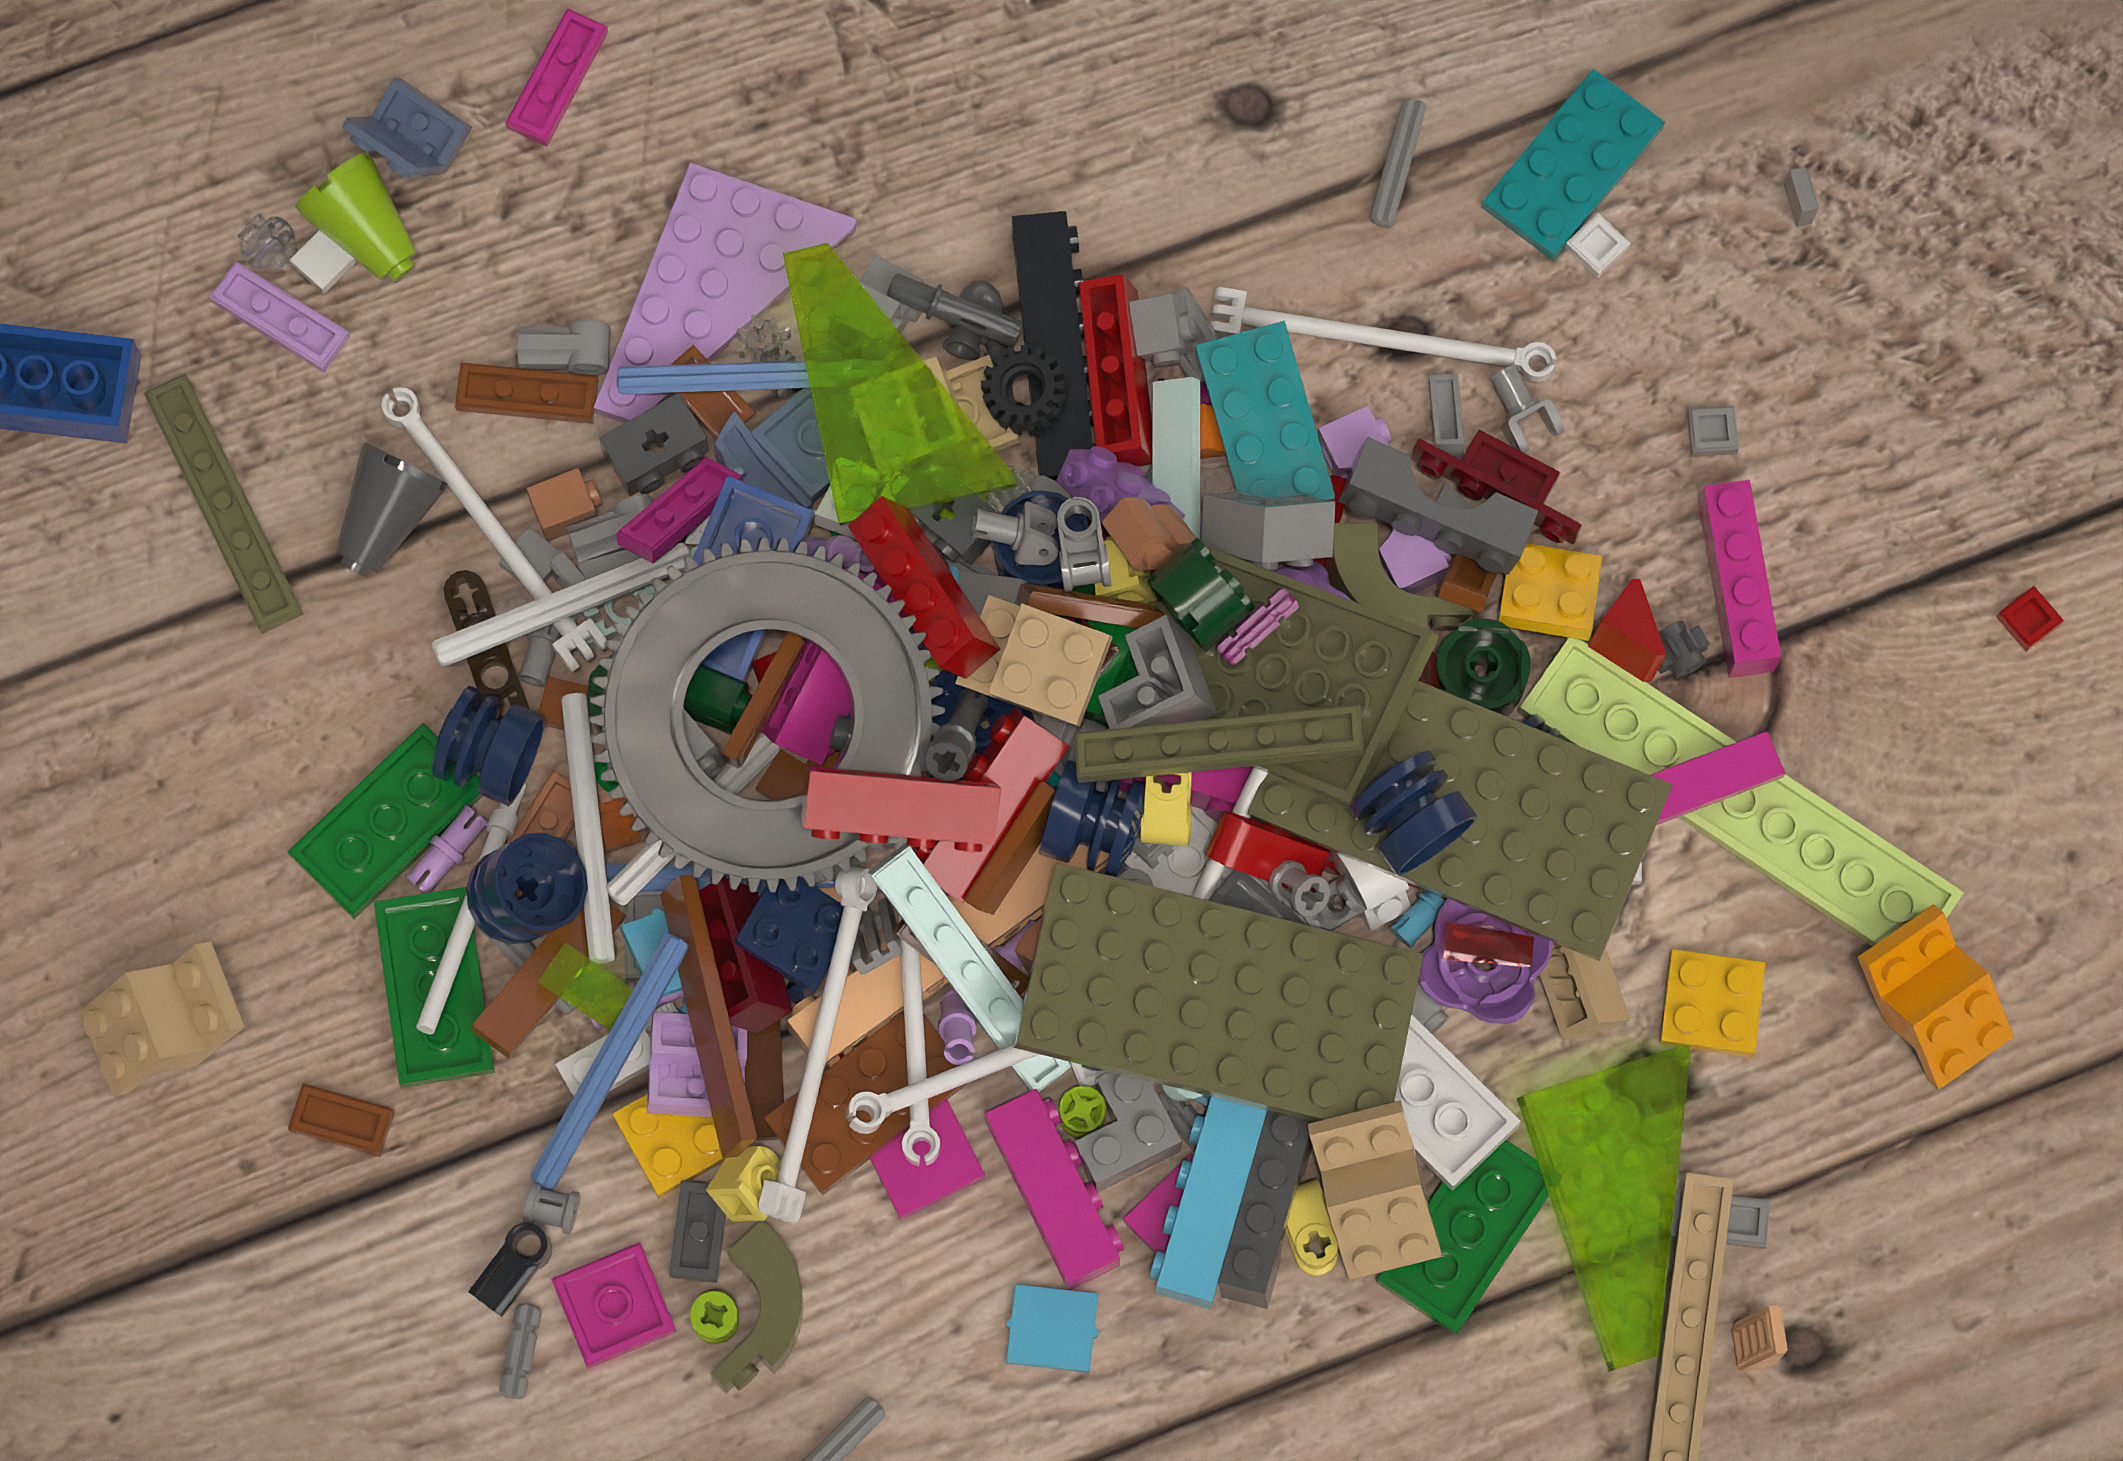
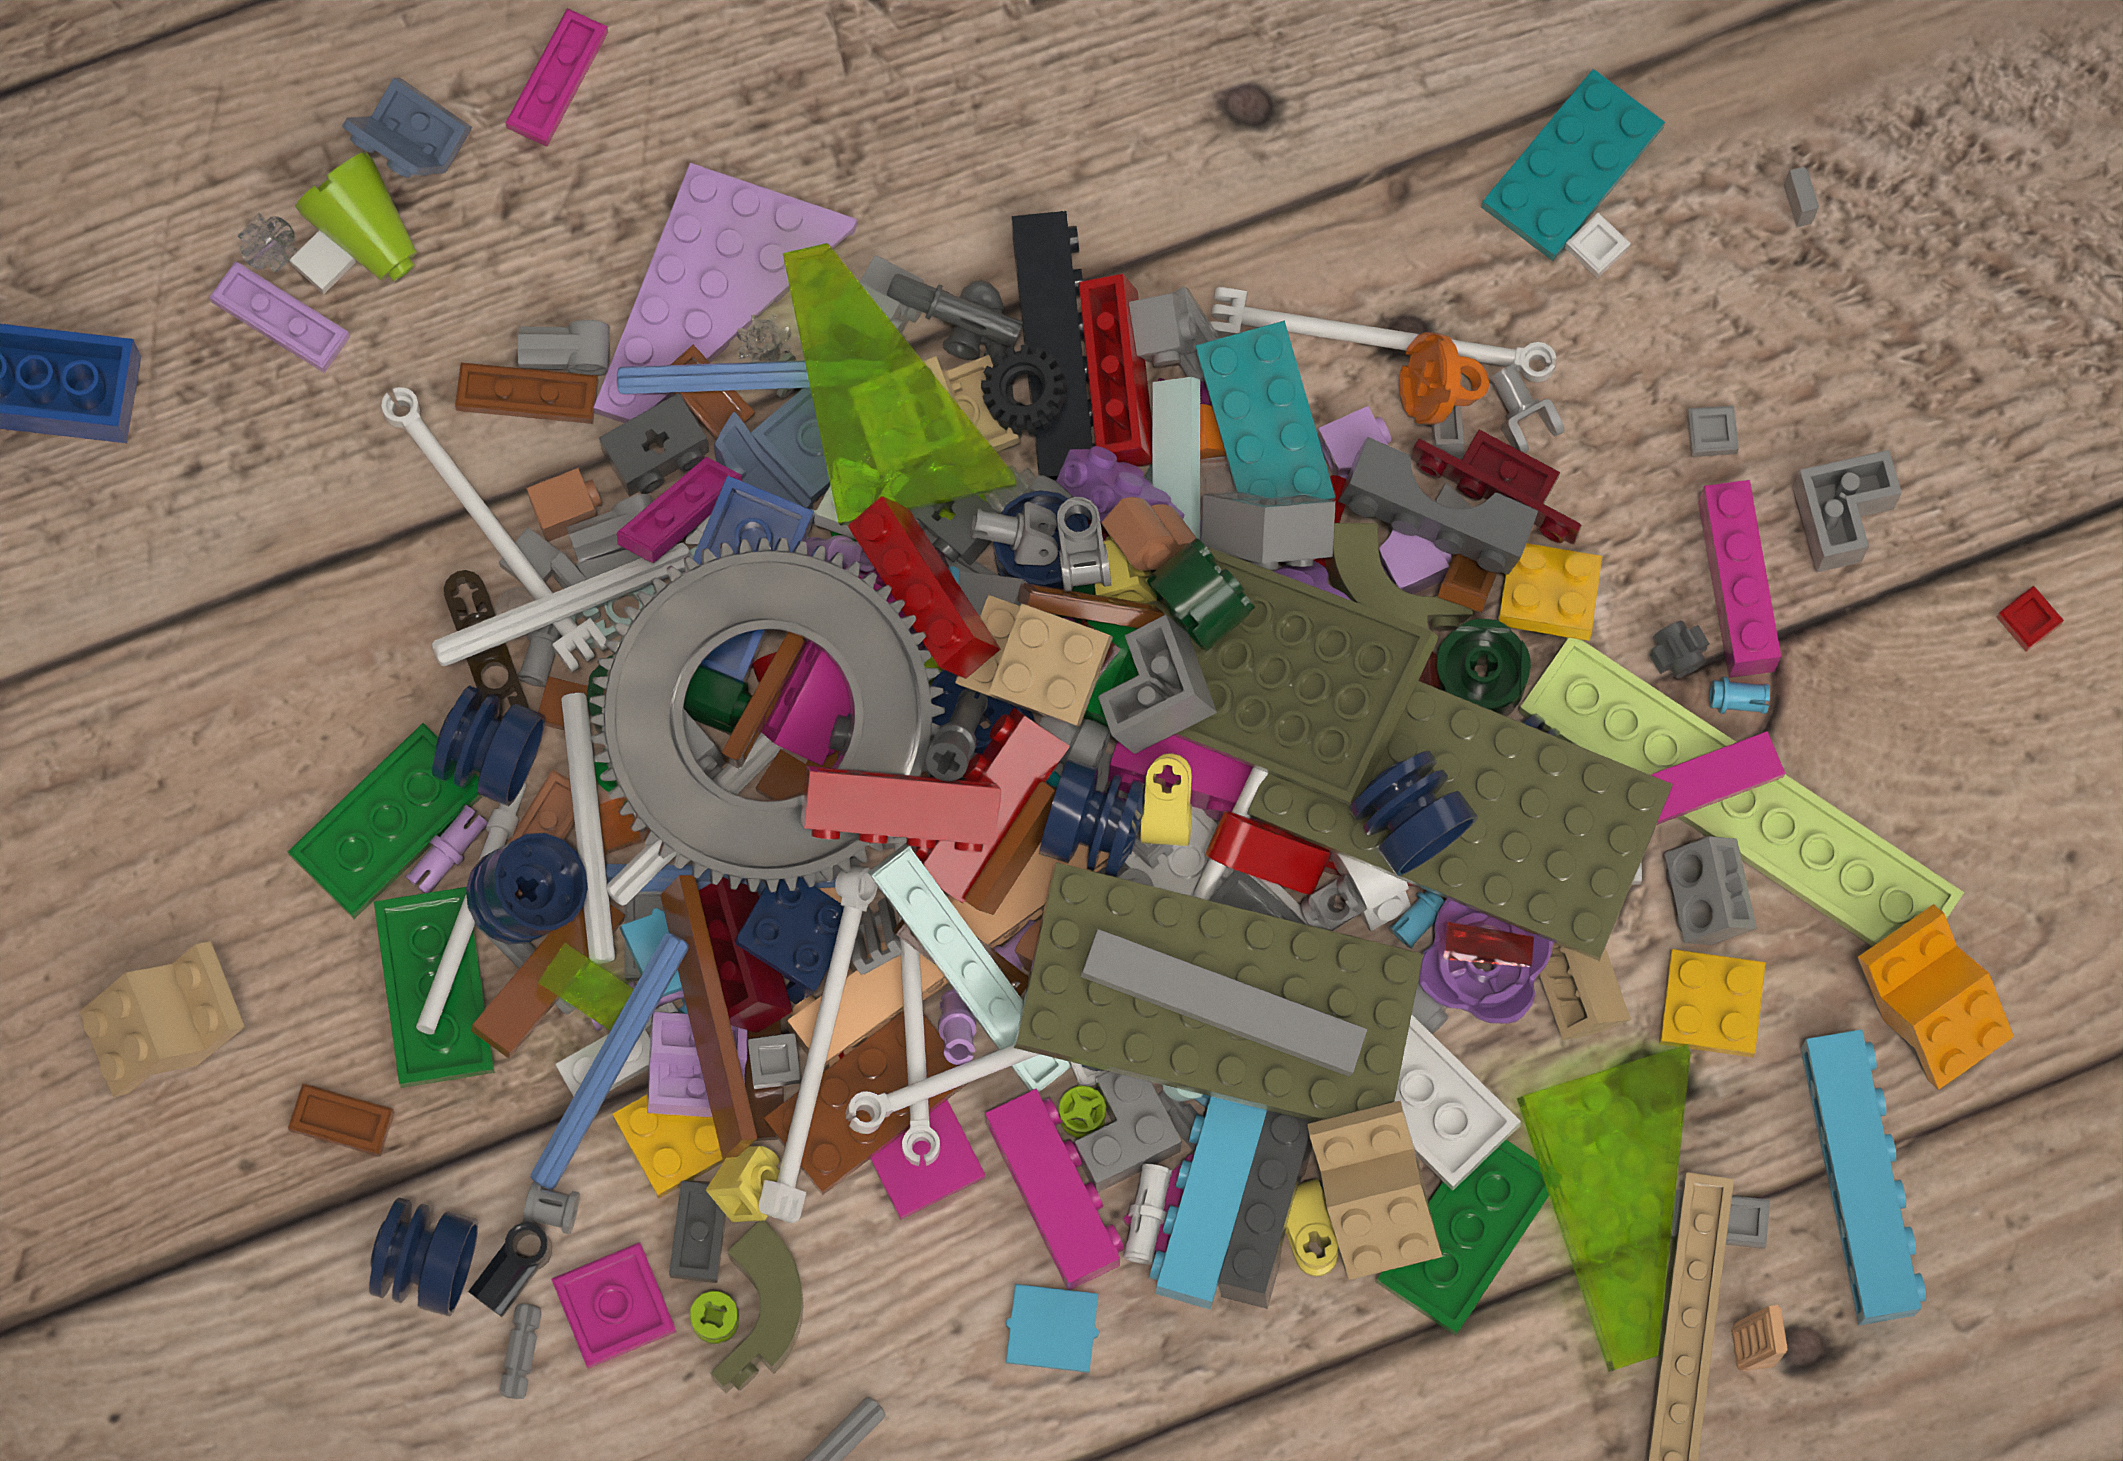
olive tile [144,373,303,634] -> none
dark grey cone [336,442,448,577] -> none
olive tile [1074,704,1365,783] -> none
magenta axle [1216,587,1299,665] -> none
light grey bush [1269,860,1330,917] -> none
light grey axle [1370,98,1426,227] -> none
red slope [1588,579,1666,682] -> none
none -> dark blue wheel [369,1197,478,1317]
none -> light grey plate [748,1033,801,1089]
none -> light grey tile [1080,929,1367,1077]
none -> white pin [1123,1164,1172,1265]
none -> orange tile [1399,332,1489,425]
none -> light grey brick [1665,836,1757,945]
none -> medium azure pin [1709,676,1770,714]
none -> light grey brick [1793,450,1902,572]
none -> medium azure brick [1800,1029,1926,1326]

